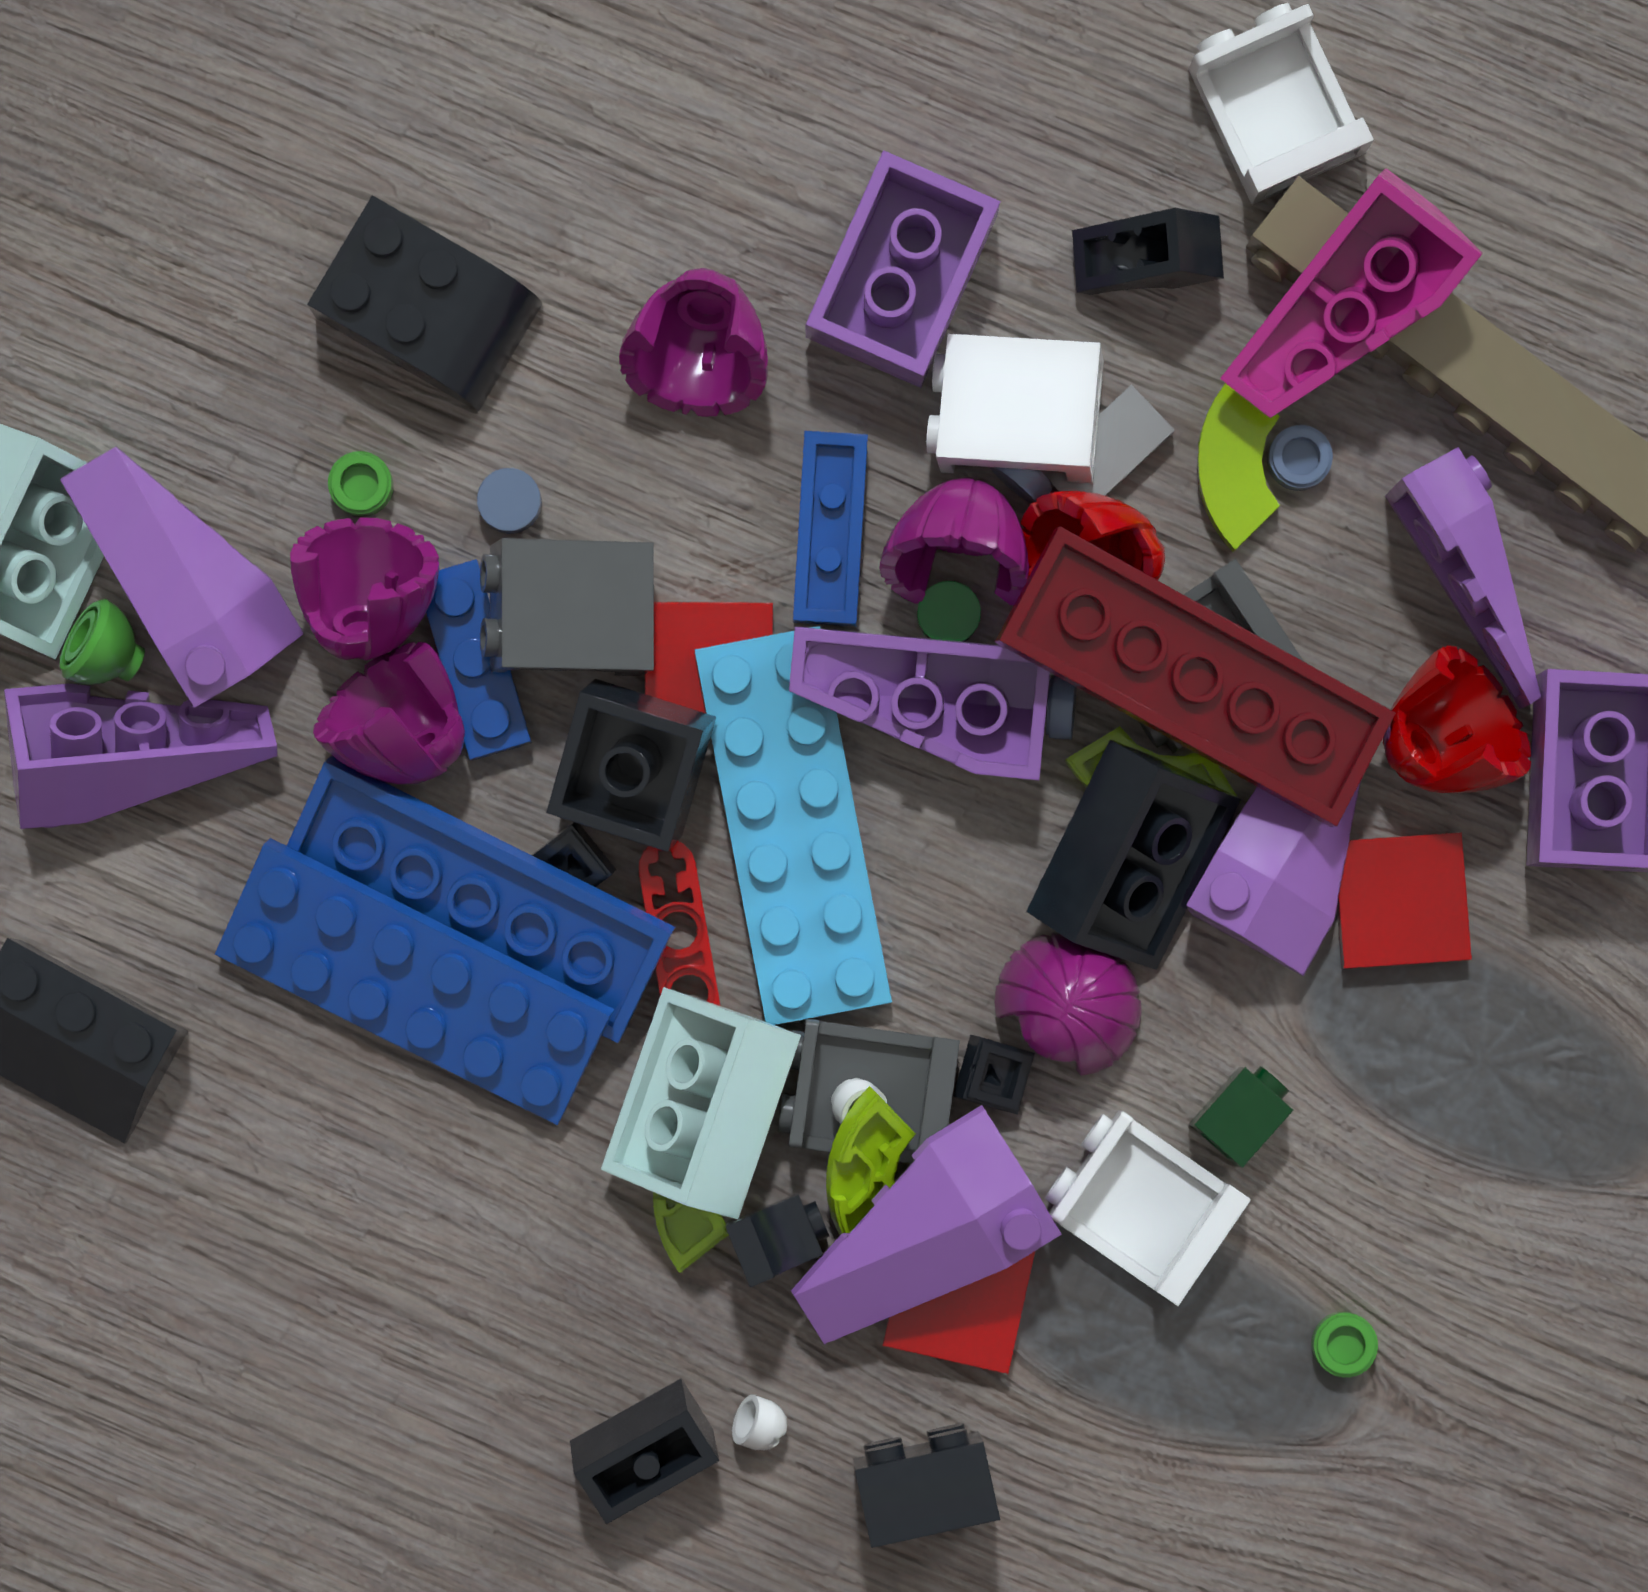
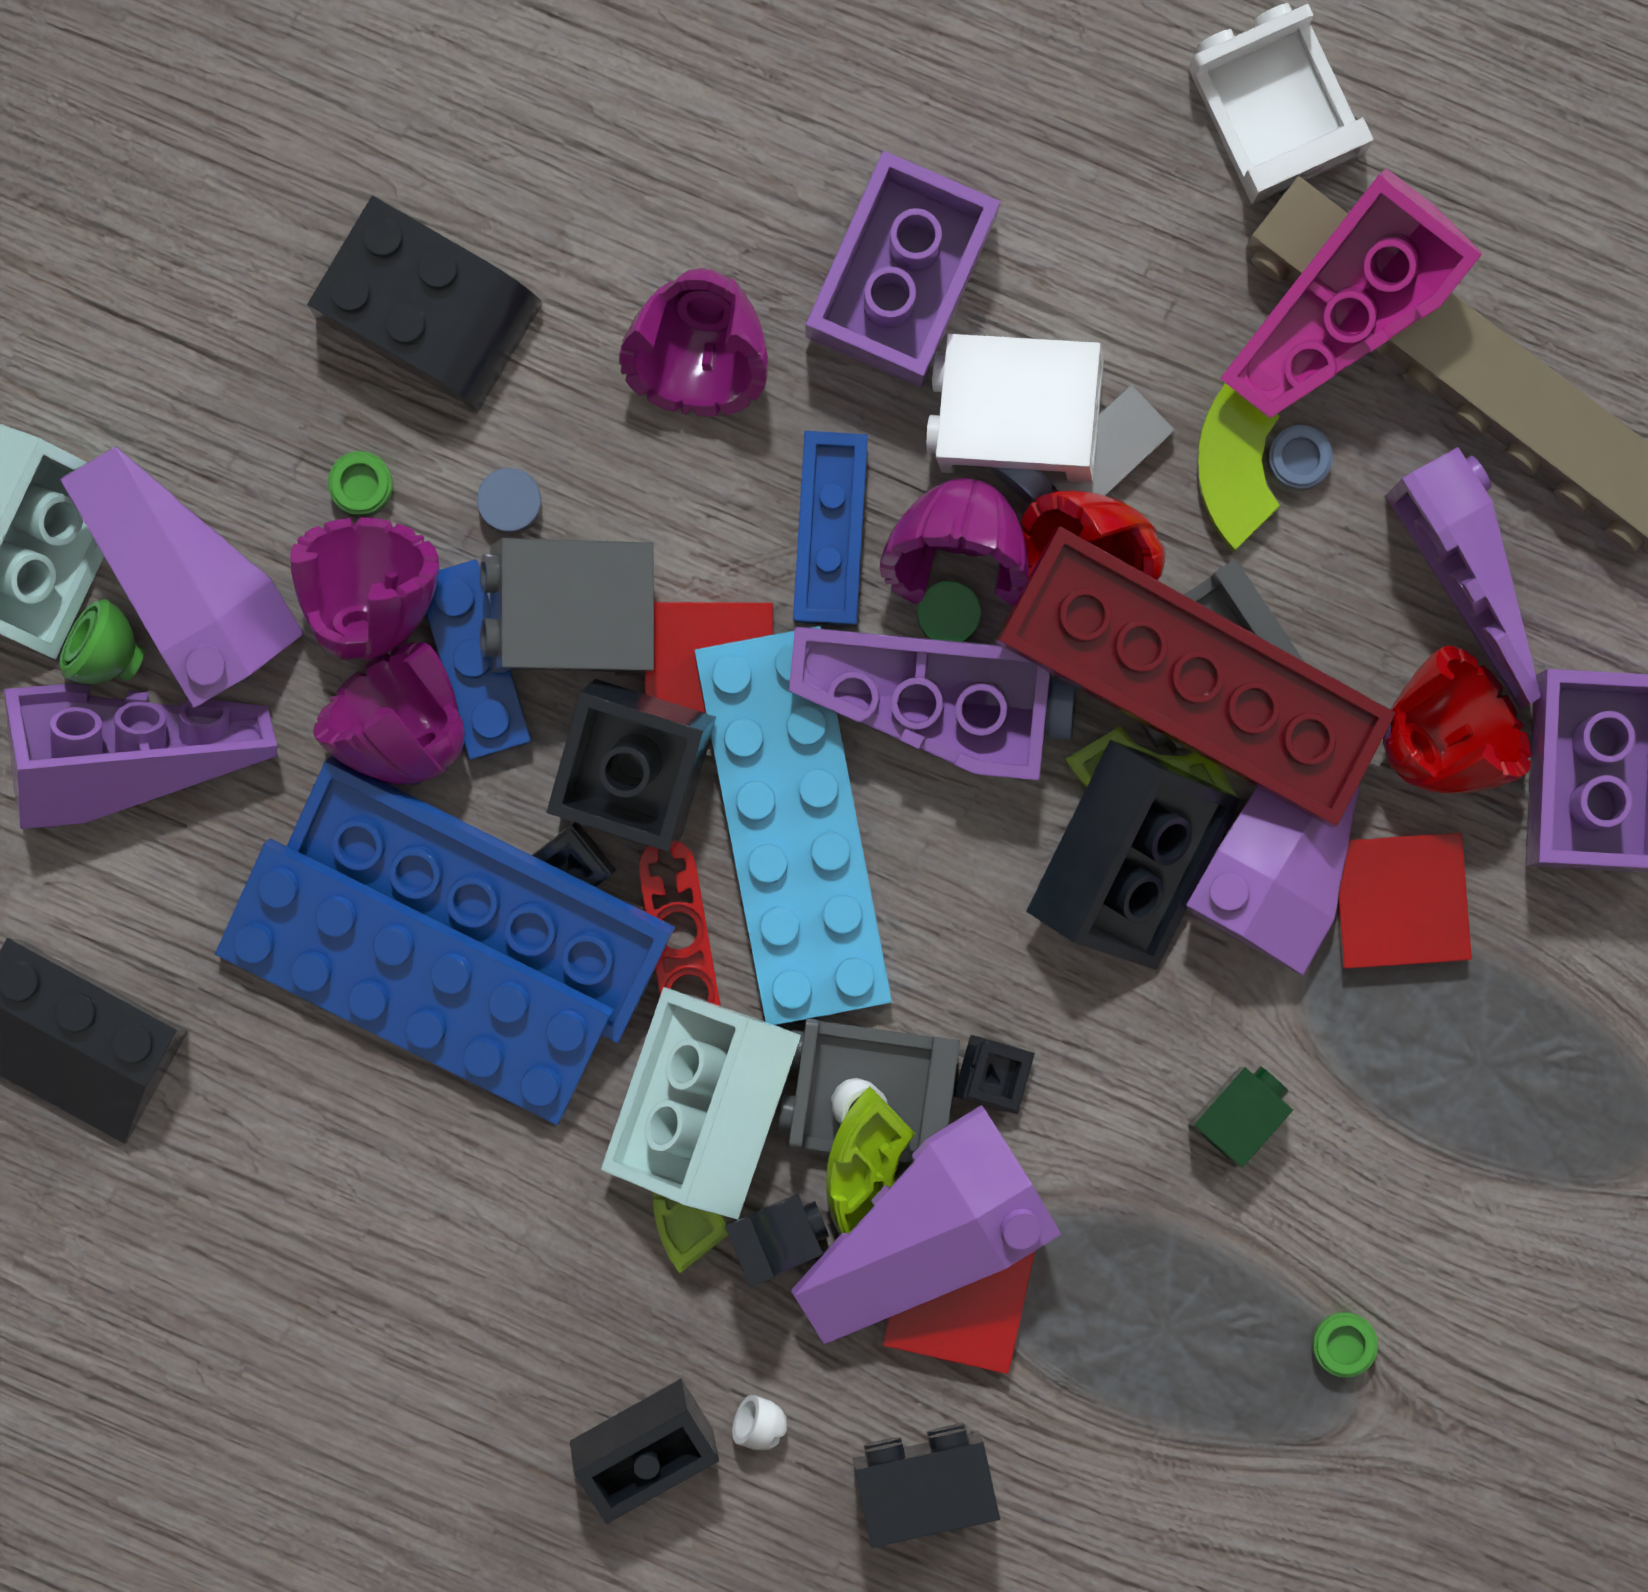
magenta hair [994,932,1142,1076] -> none
white panel [1045,1110,1251,1306] -> none
black arch [1072,207,1224,295] -> none

